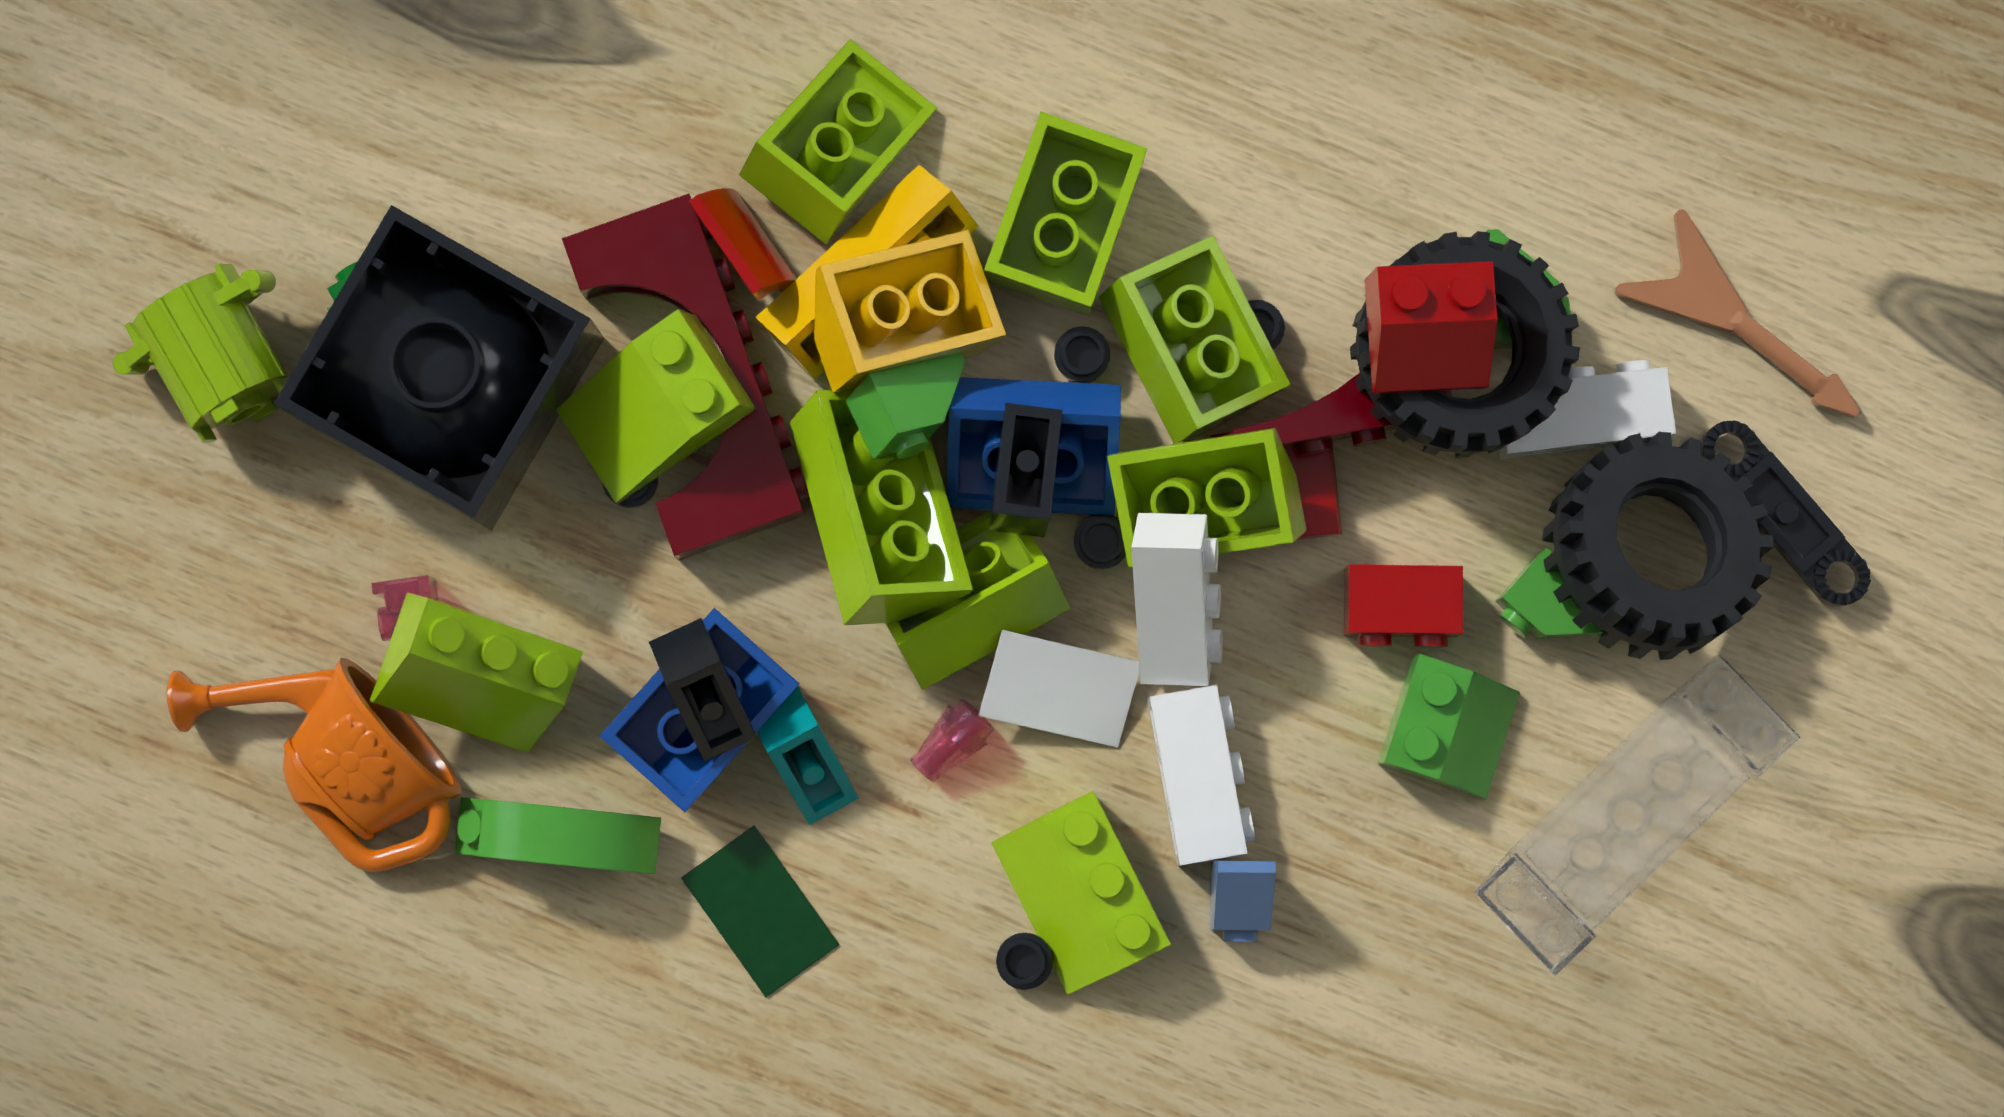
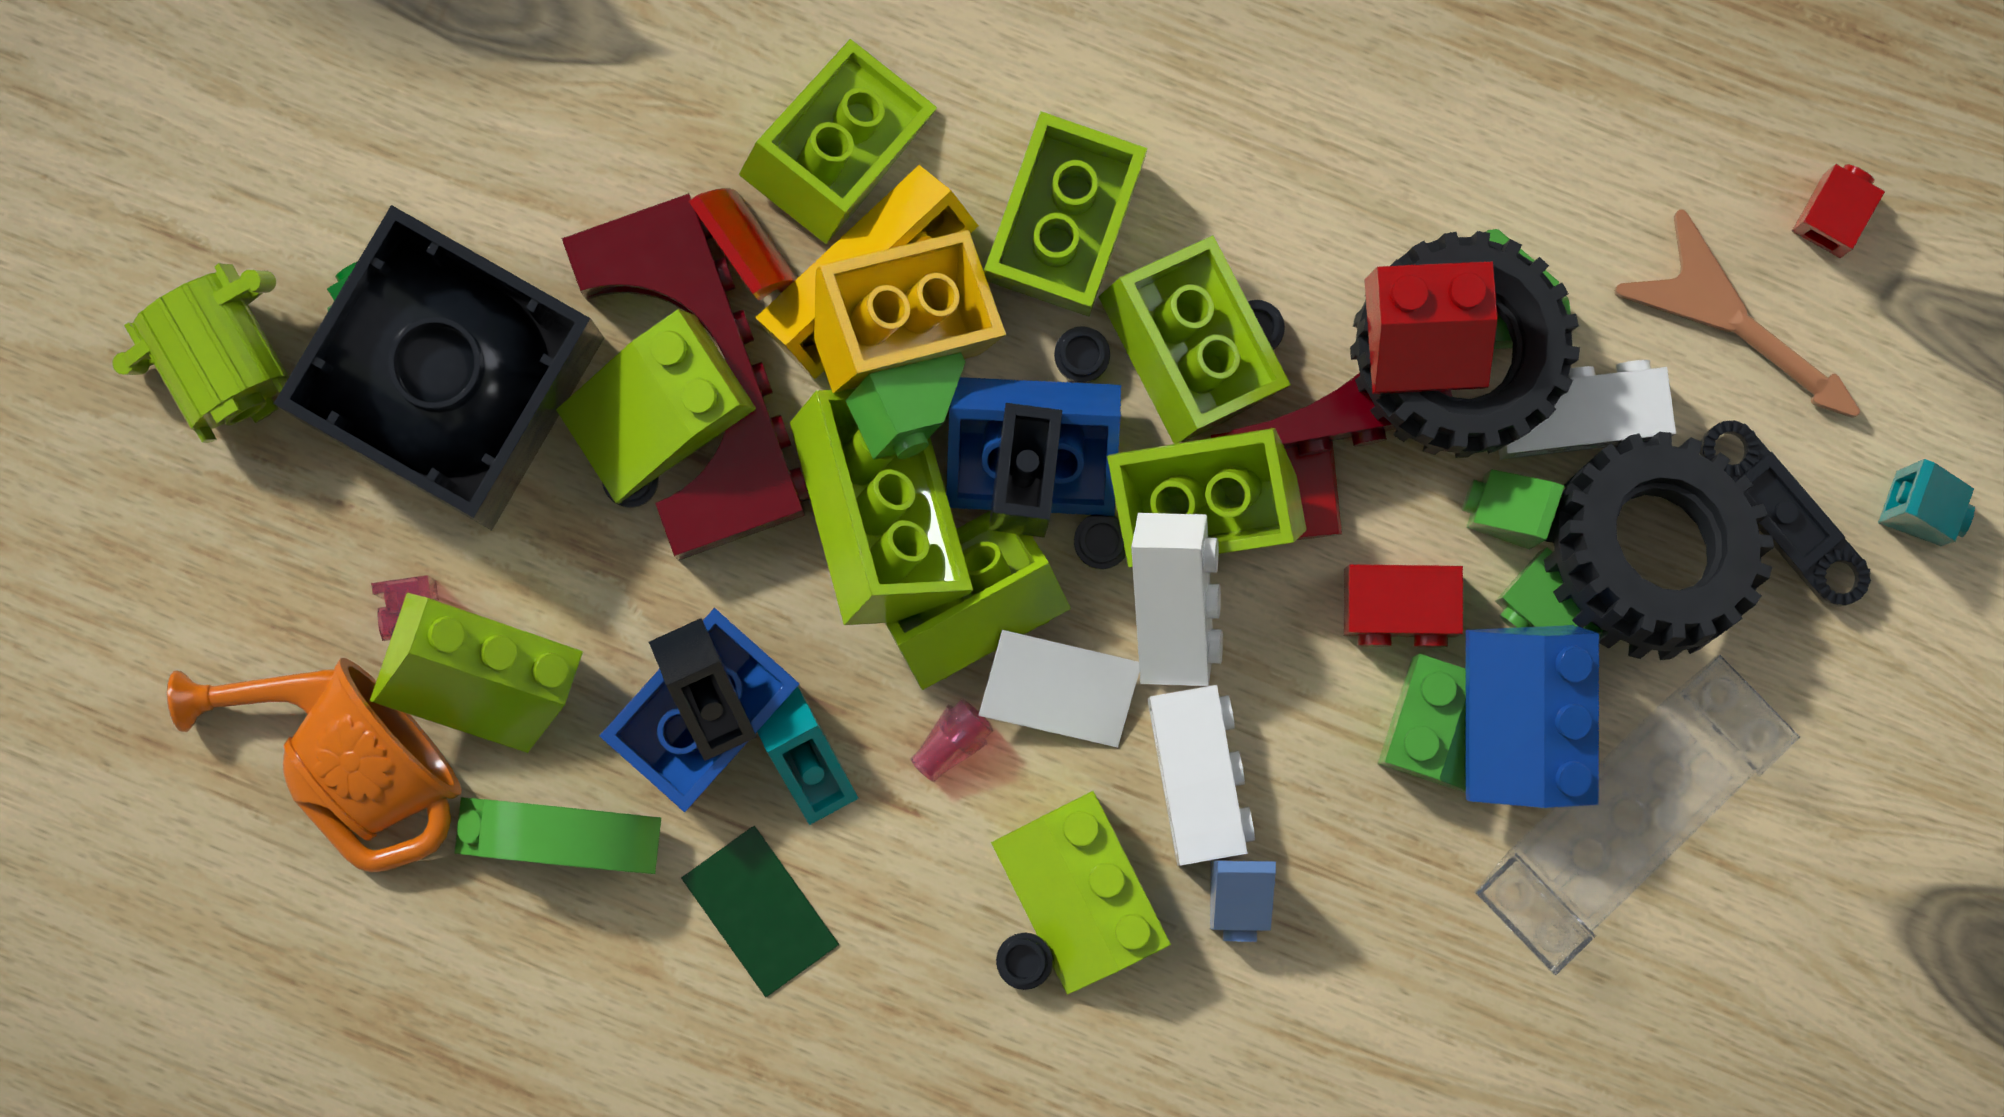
none -> bright green slope [1462,469,1564,550]
none -> blue slope [1466,625,1599,808]
none -> red brick [1792,164,1885,258]
none -> teal slope [1878,459,1975,546]

